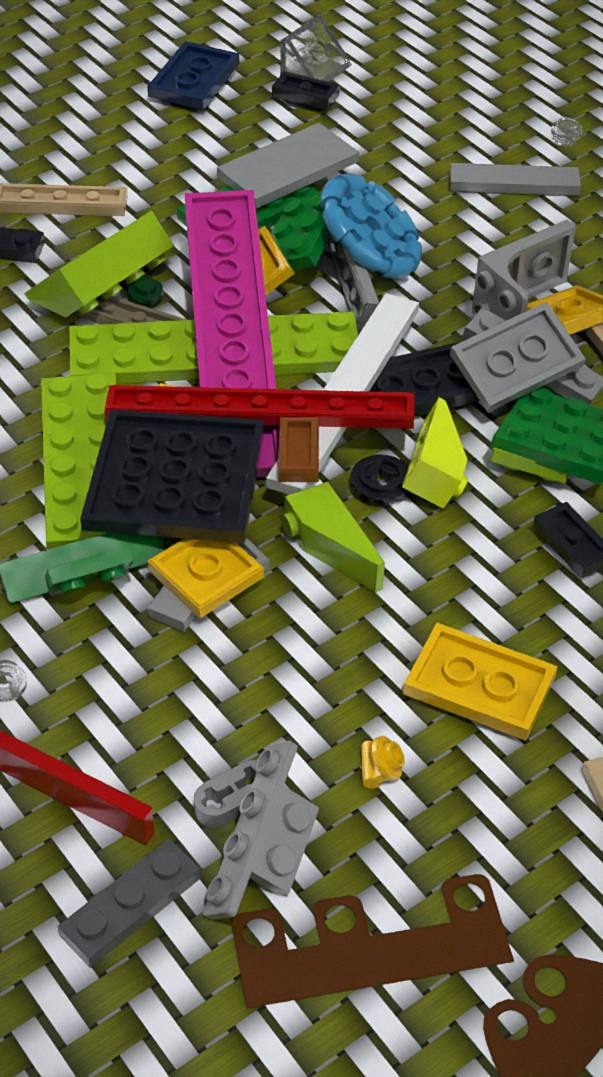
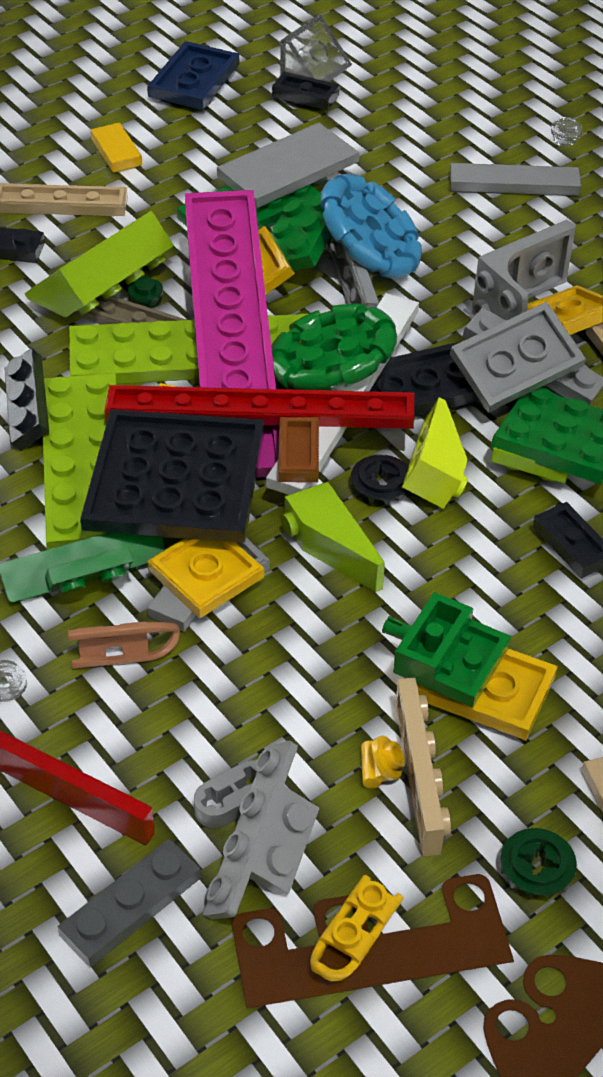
none -> black plate [4,348,49,451]
none -> nougat piece [68,621,180,669]
none -> yellow tile [90,122,143,173]
none -> green plate [271,304,397,391]
none -> yellow piece [310,875,404,981]
none -> green plate [382,592,511,708]
none -> tan plate [395,678,451,856]
none -> dark green gear [500,828,577,899]

